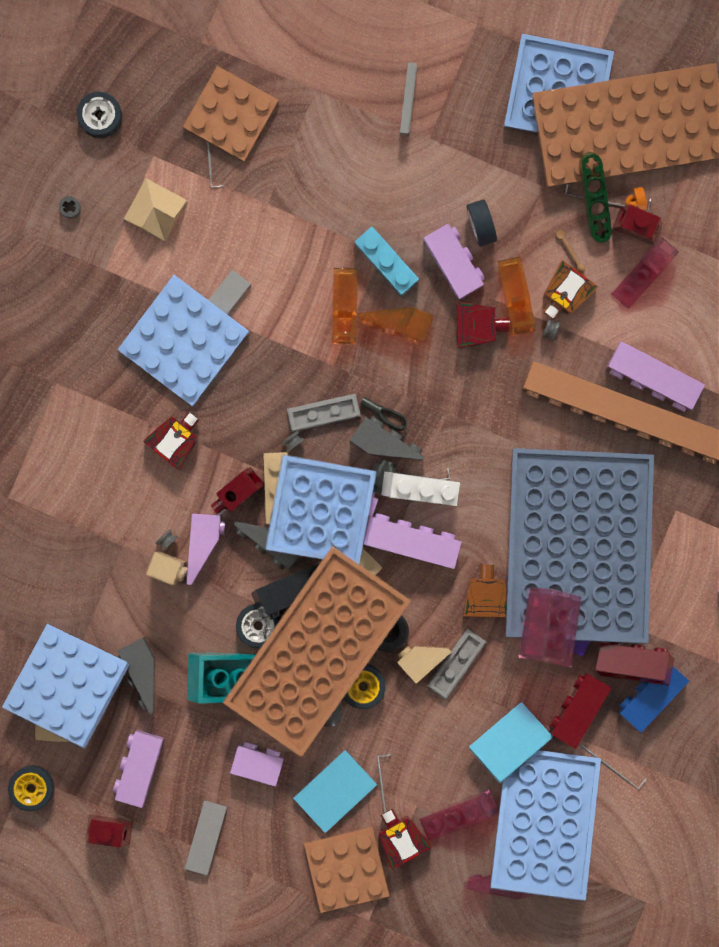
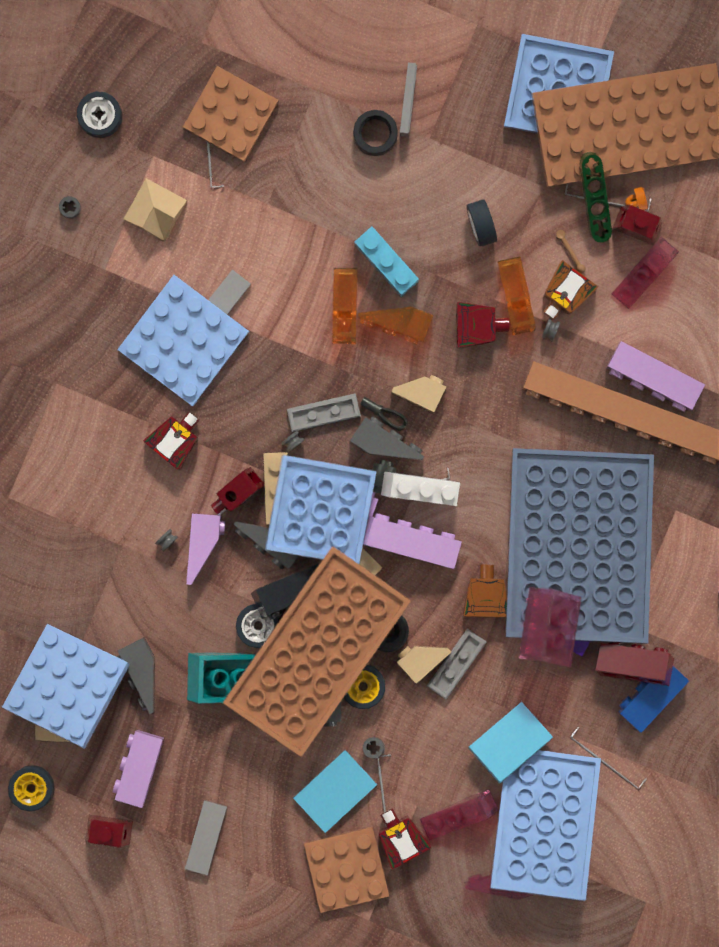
tan brick [146,551,188,585] -> none
lavender brick [230,742,284,786] -> none
lavender brick [423,224,485,301] -> none
dark red brick [549,672,612,749] -> none
none -> black tyre [353,110,398,156]
none -> dark grey bush [363,737,385,759]
none -> tan slope [391,375,446,413]

